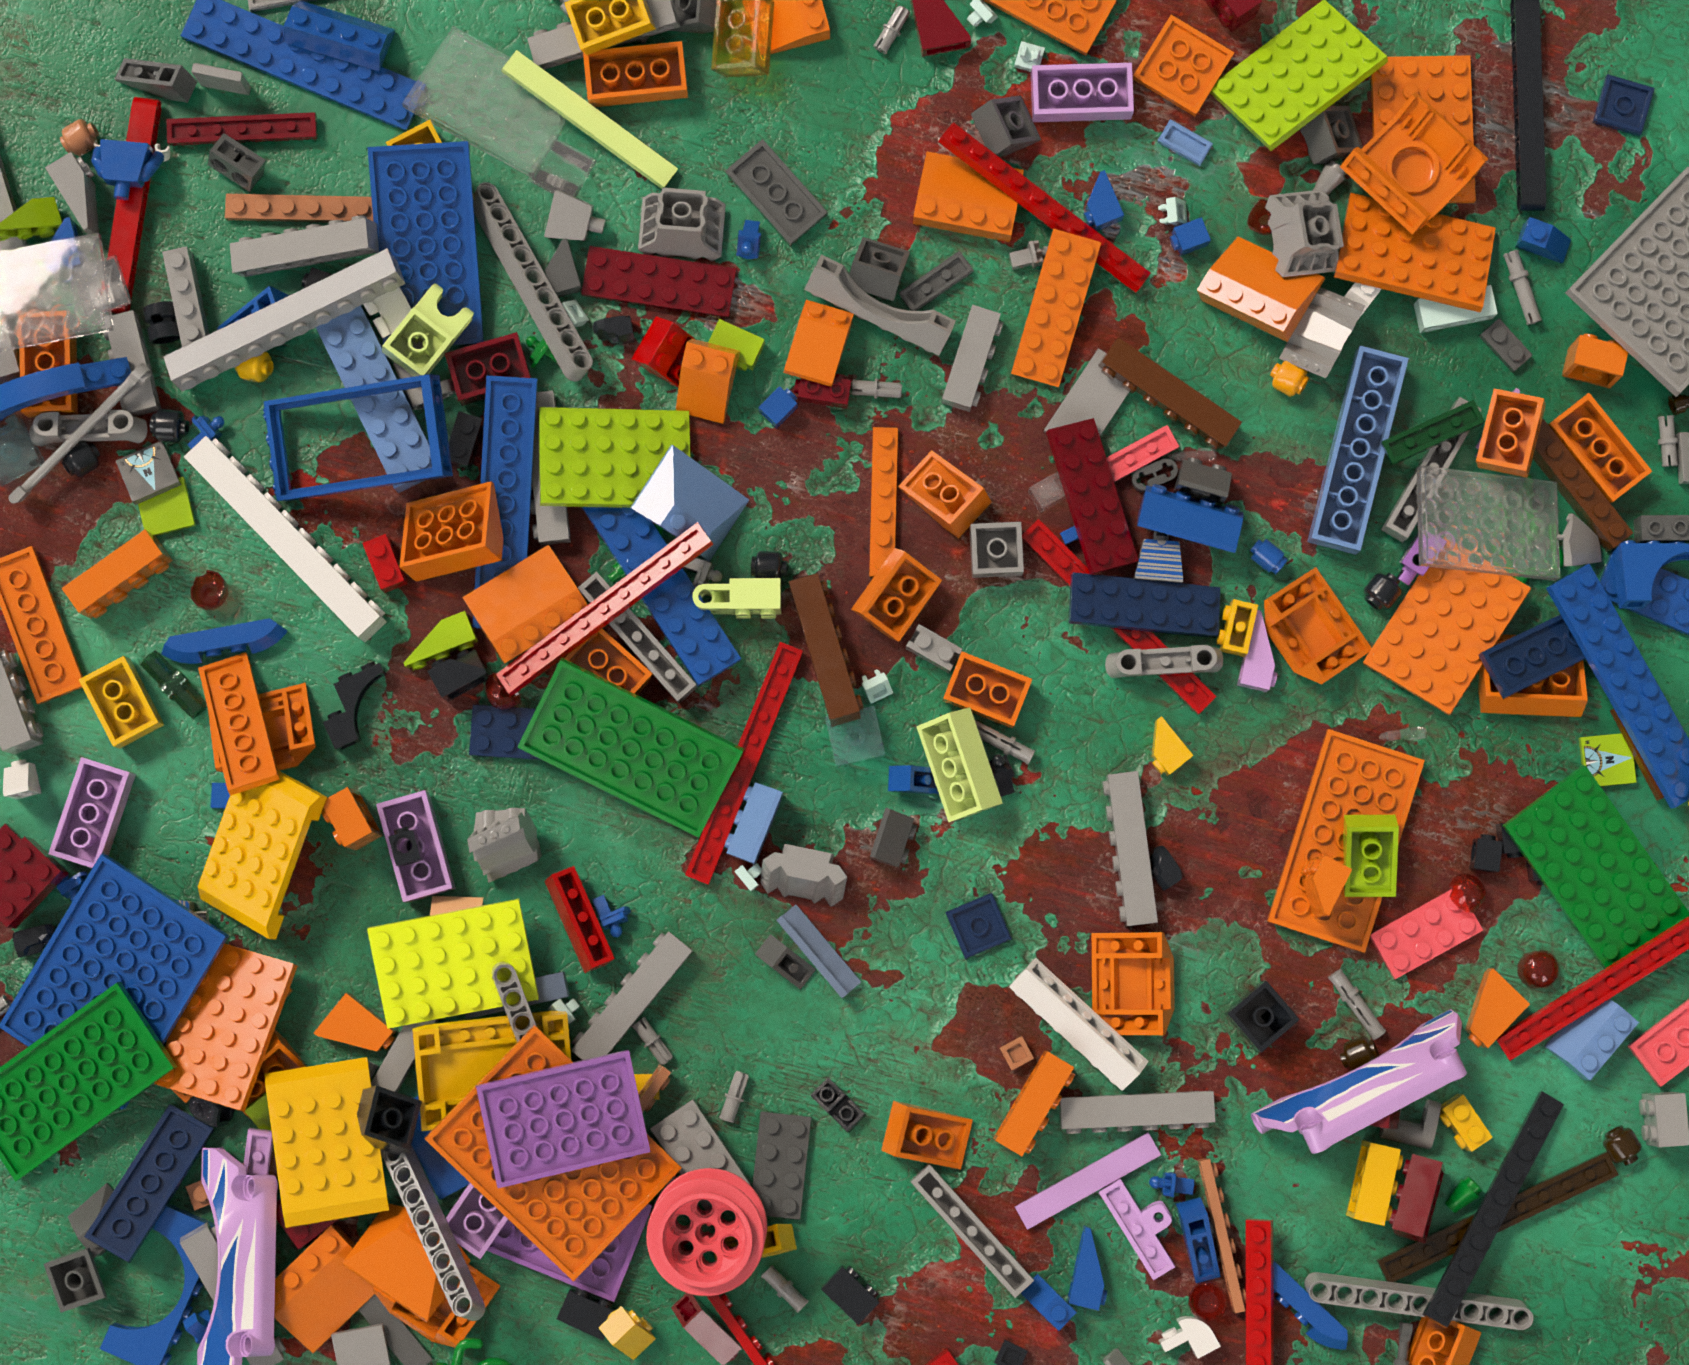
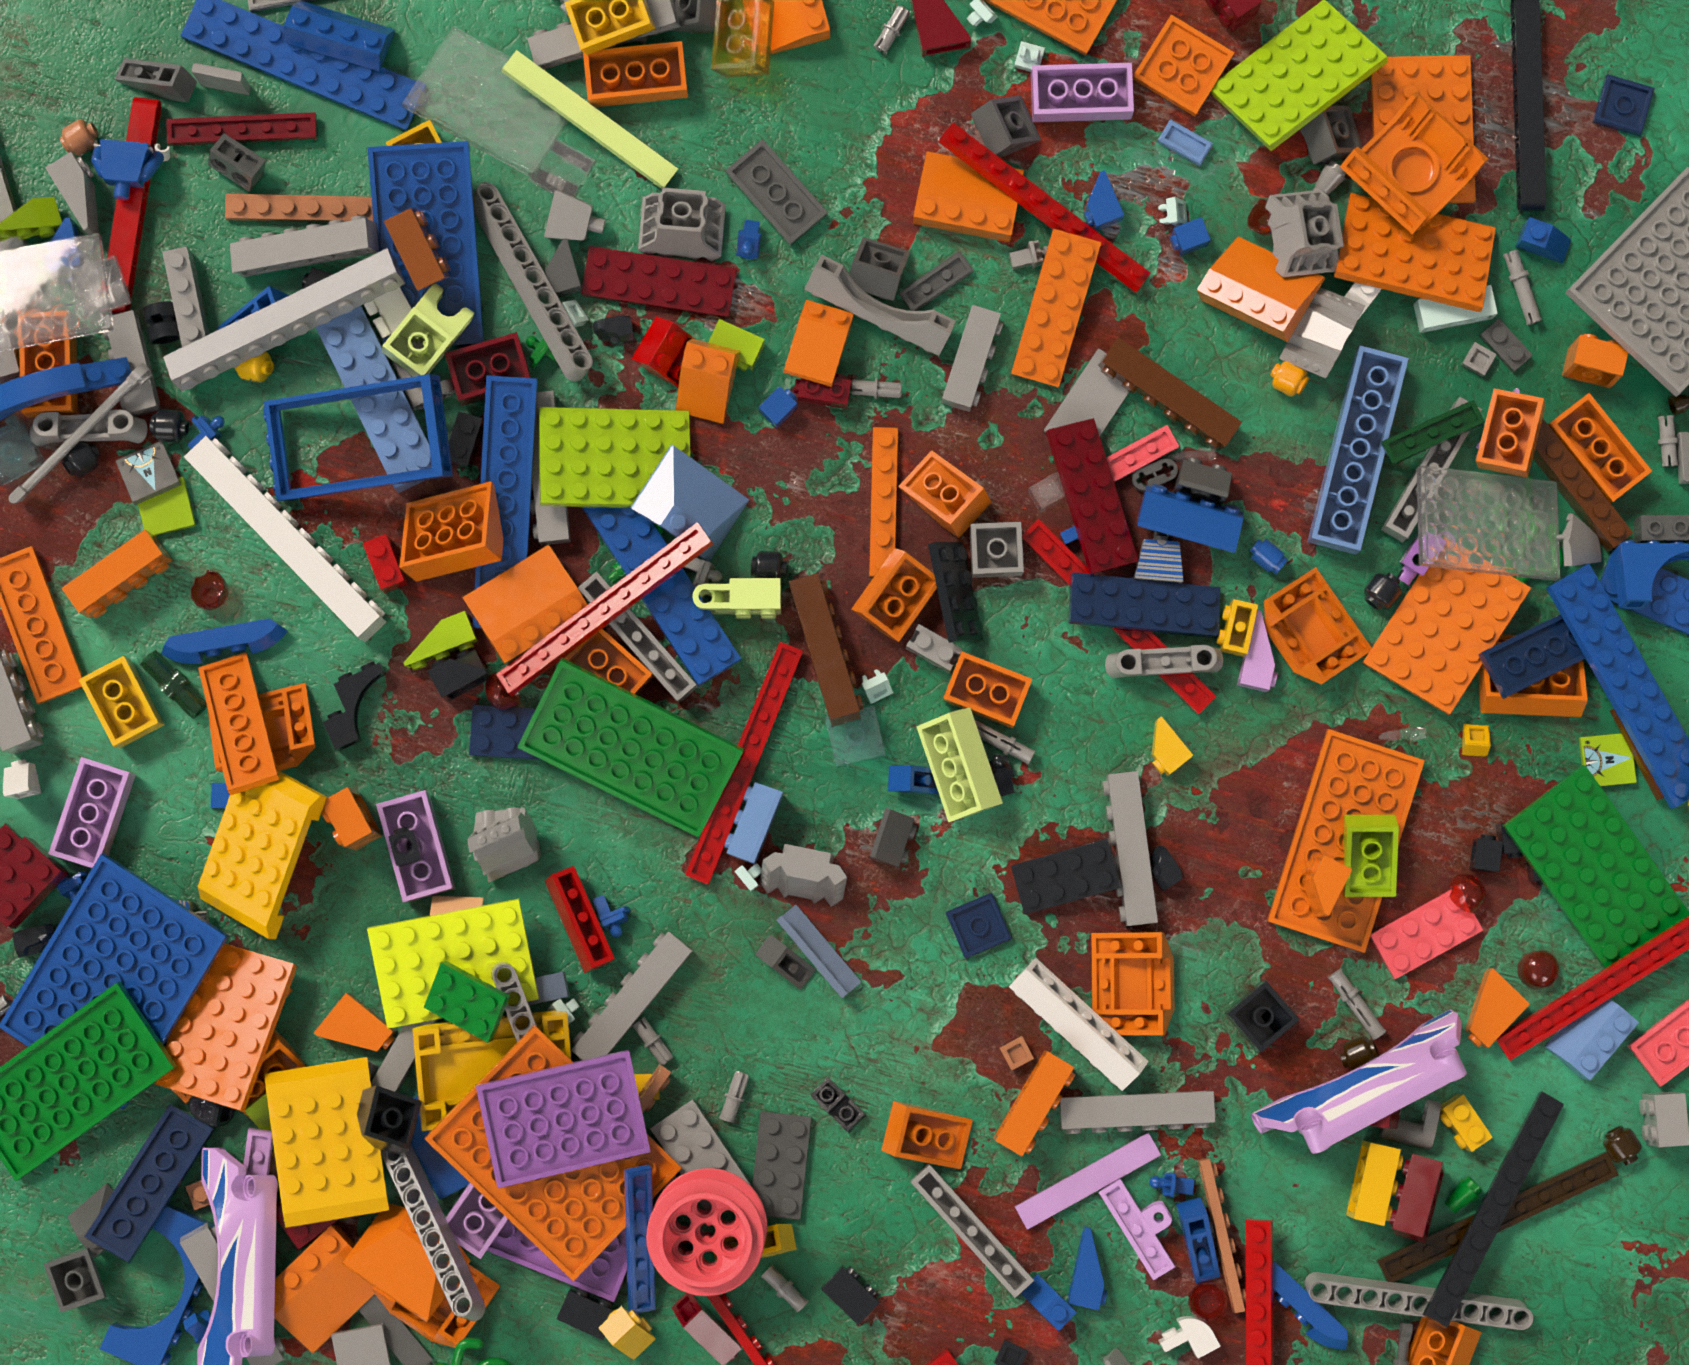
none -> dark orange brick [384,208,451,291]
none -> green plate [424,960,510,1043]
none -> blue tile [624,1165,656,1313]
none -> black plate [928,542,983,643]
none -> black plate [1011,838,1122,915]
none -> light grey tile [1461,342,1497,377]
none -> yellow slope [1462,724,1491,757]

